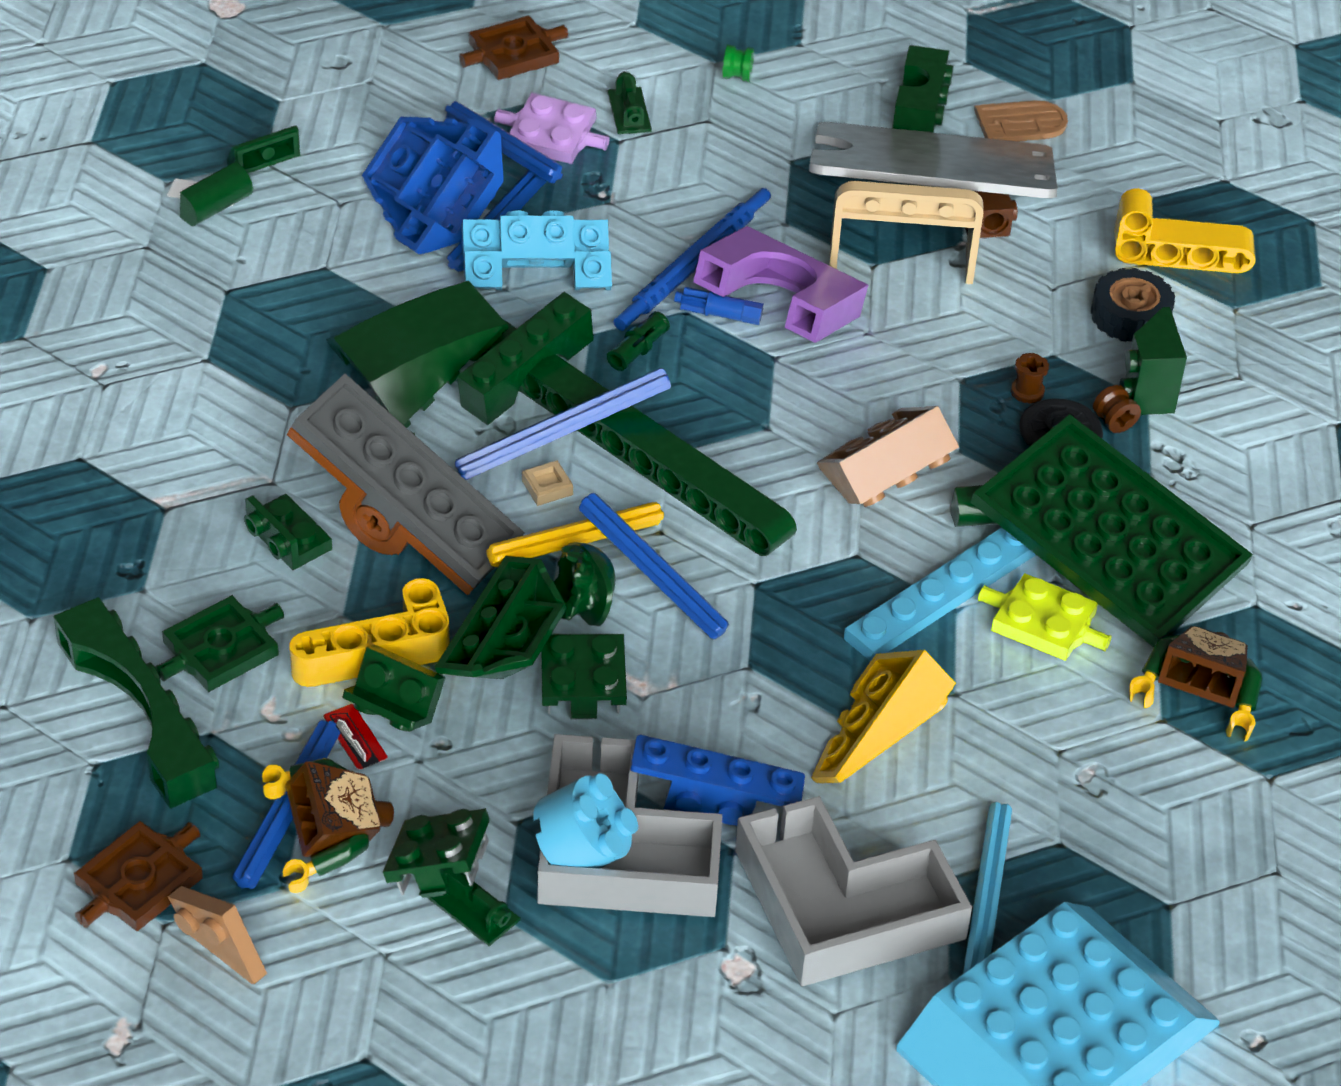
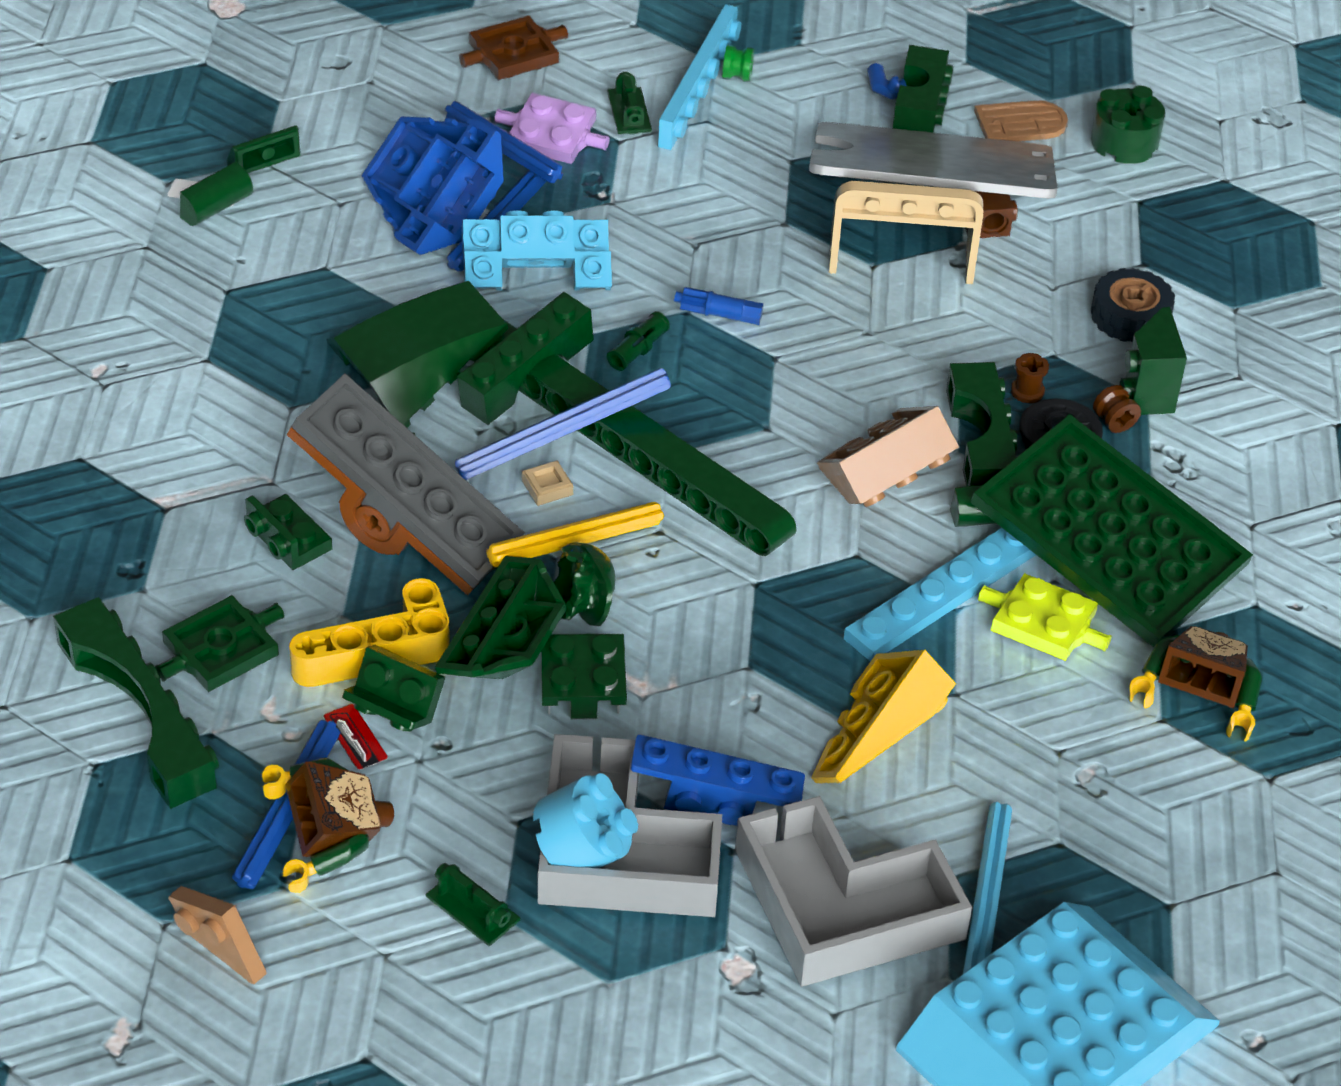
reddish brown plate [74,821,203,932] -> none
dark green piece [383,808,490,898] -> none
blue axle [579,493,729,640] -> none
blue axle [613,188,771,331] -> none
medium lavender arch [693,226,868,343] -> none
yellow beam [1115,188,1255,273] -> none
none -> medium azure plate [658,4,741,150]
none -> blue arm [867,63,907,100]
none -> dark green arch [946,362,1017,486]
none -> dark green brick [1091,85,1165,164]

